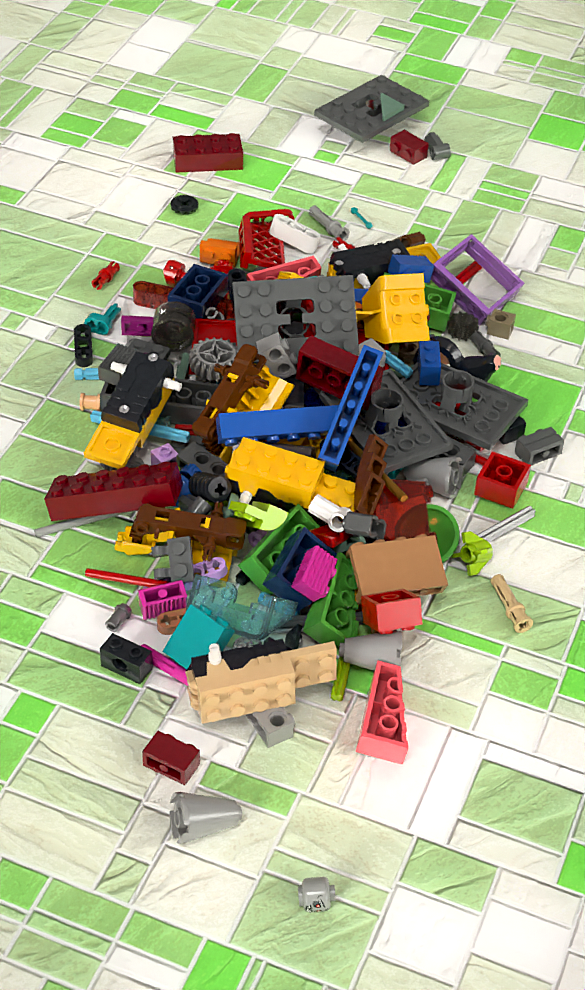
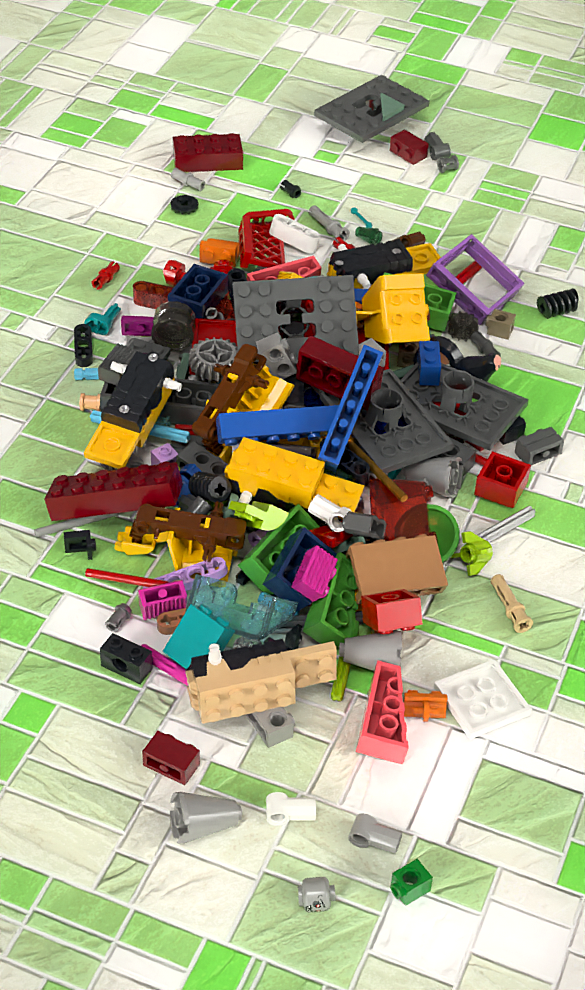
dark grey plate [151,536,195,583] -> none
reddish brown slope [354,434,389,515] -> none
medium azure axle [385,350,413,378] -> none
blue brick [388,254,434,283] -> none
none -> black bracket [63,530,96,560]
none -> light grey pin [171,168,205,191]
none -> white piece [266,792,316,826]
none -> black pin [280,180,301,198]
none -> light grey piece [348,813,402,853]
none -> clear green cone [355,226,382,245]
none -> green brick [390,858,433,906]
none -> orange hips [404,690,448,722]
none -> white plate [434,659,532,739]
none -> dark grey bush [437,155,459,173]
none -> black piece [537,288,579,319]

